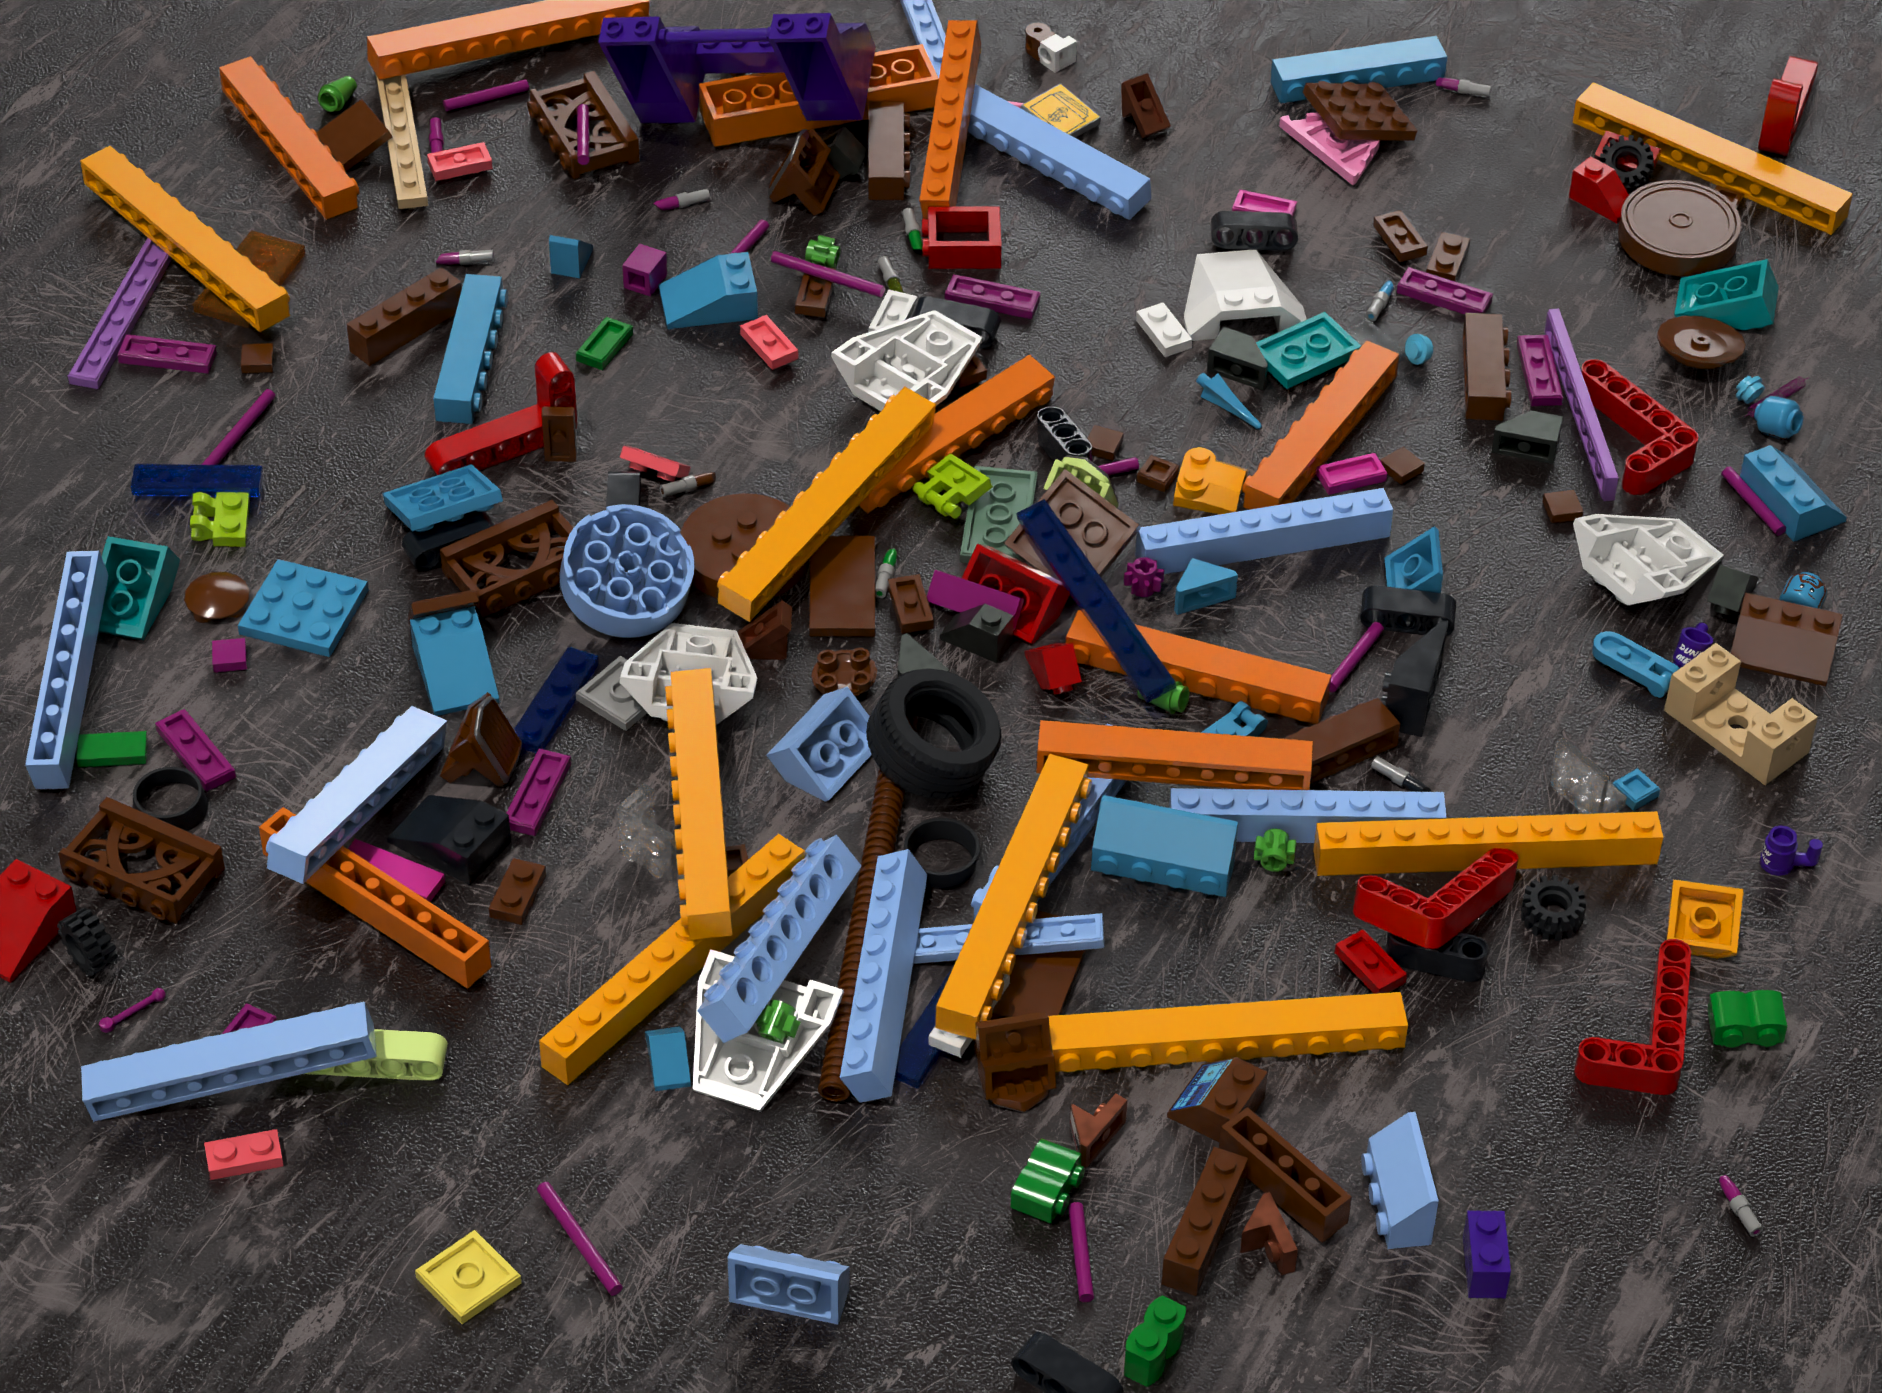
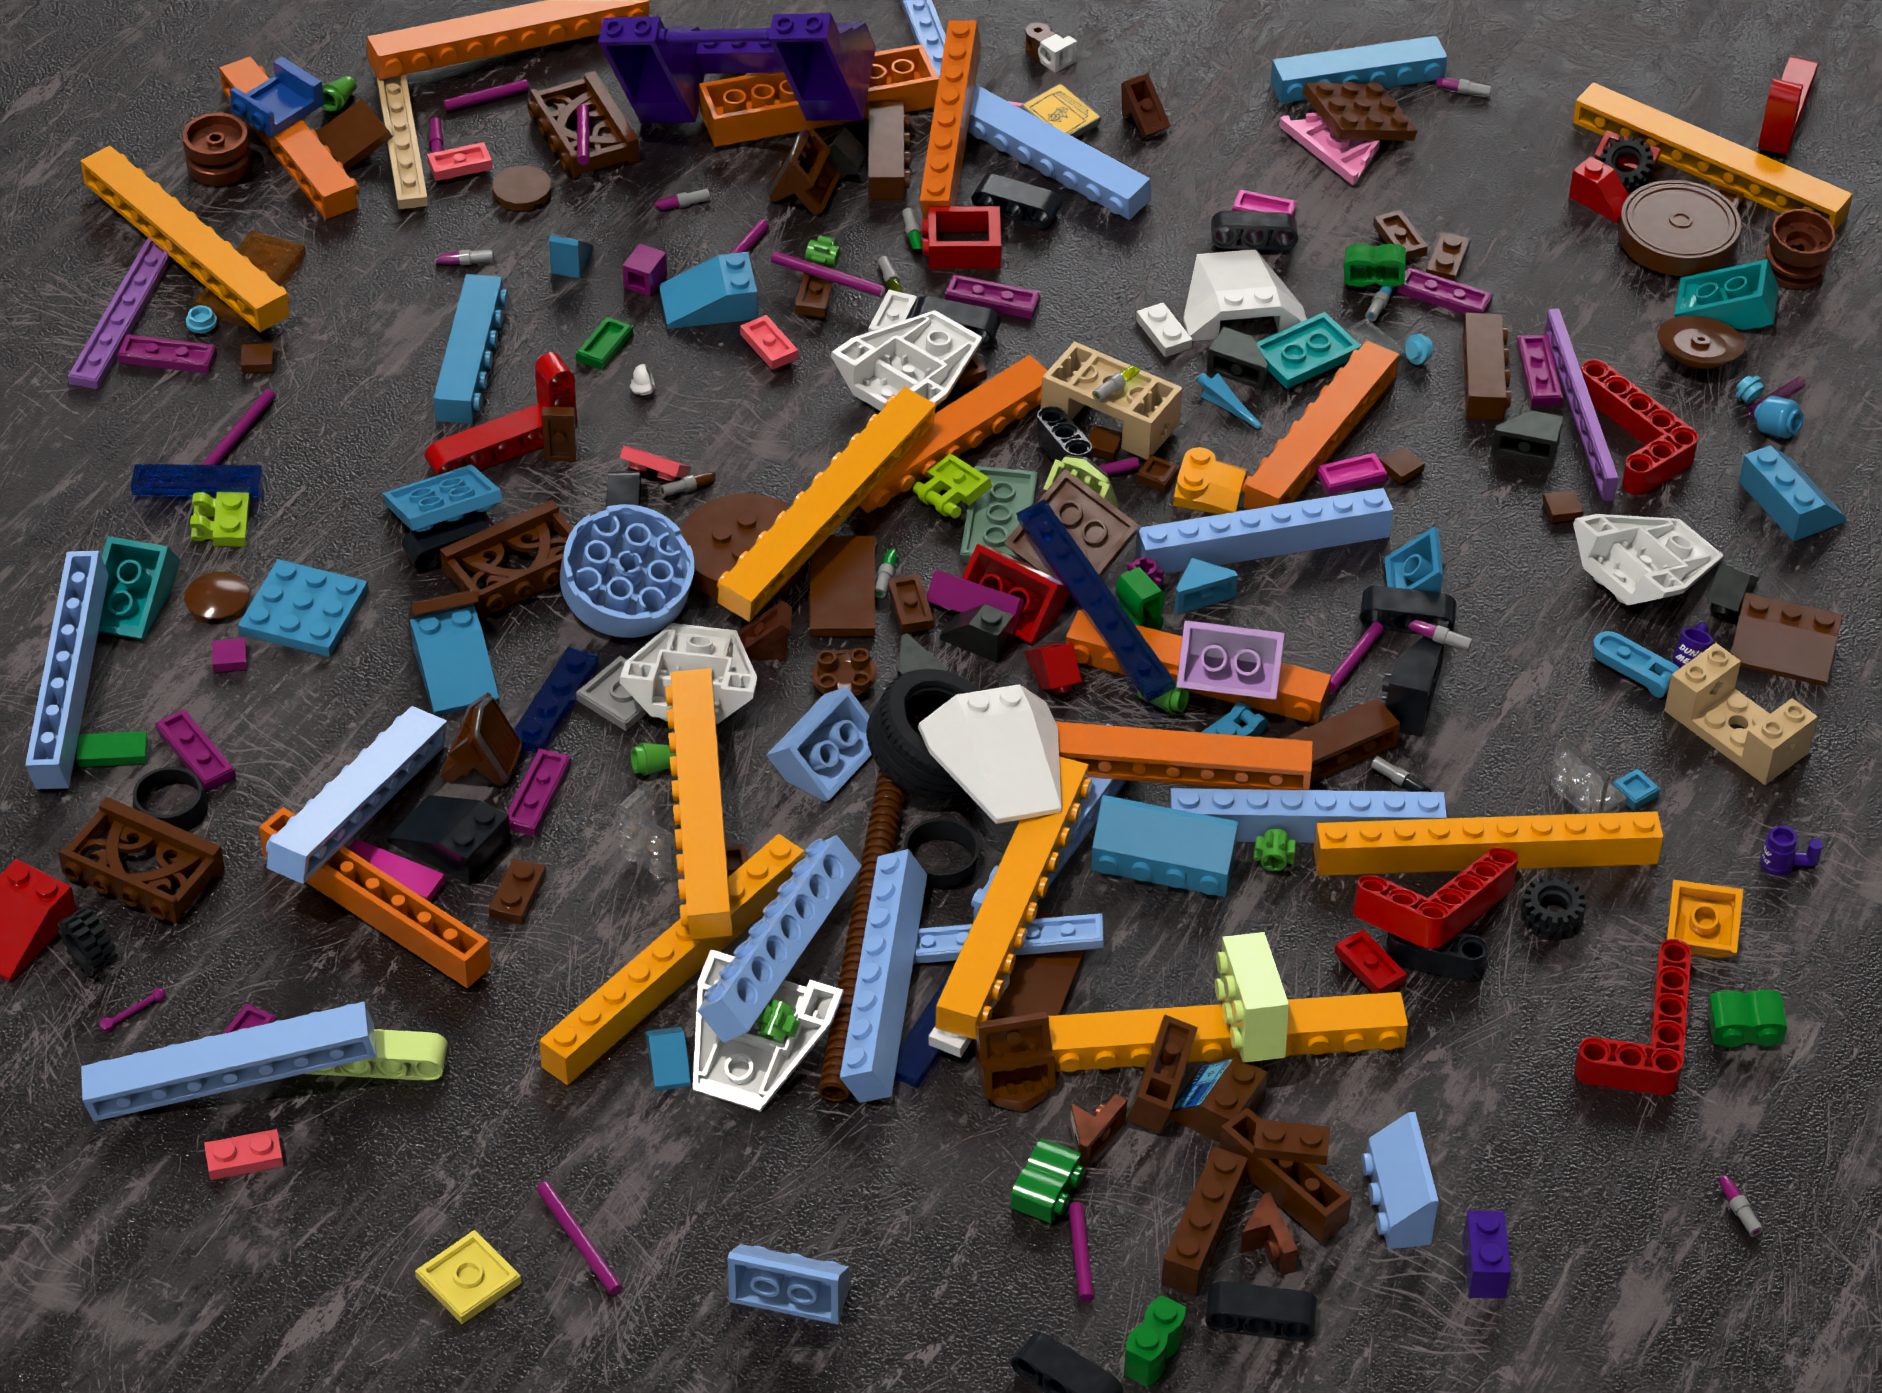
reddish brown brick [347,267,462,366] -> none
magenta bar [1721,466,1786,536] -> none
dark azure head [1779,572,1827,609] -> none
none -> copper wheel [182,112,252,186]
none -> medium azure plate [186,305,217,333]
none -> blue panel [230,56,324,137]
none -> reddish brown tile [492,165,551,211]
none -> white piece [630,364,656,396]
none -> bright green cone [631,742,676,776]
none -> white wedge [918,684,1062,824]
none -> black beam [971,174,1062,229]
none -> tan plate [1041,341,1182,460]
none -> light grey piece [1092,366,1141,402]
none -> green brick [1114,567,1165,631]
none -> reddish brown slope [1126,1014,1198,1133]
none -> lavender slope [1176,620,1285,700]
none -> black beam [1205,1281,1317,1341]
none -> yellowish green brick [1215,932,1289,1063]
none -> reddish brown plate [1253,1119,1330,1165]
none -> green brick [1344,244,1406,287]
none -> light grey piece [1408,620,1472,651]
none -> copper wheel [1763,209,1835,290]

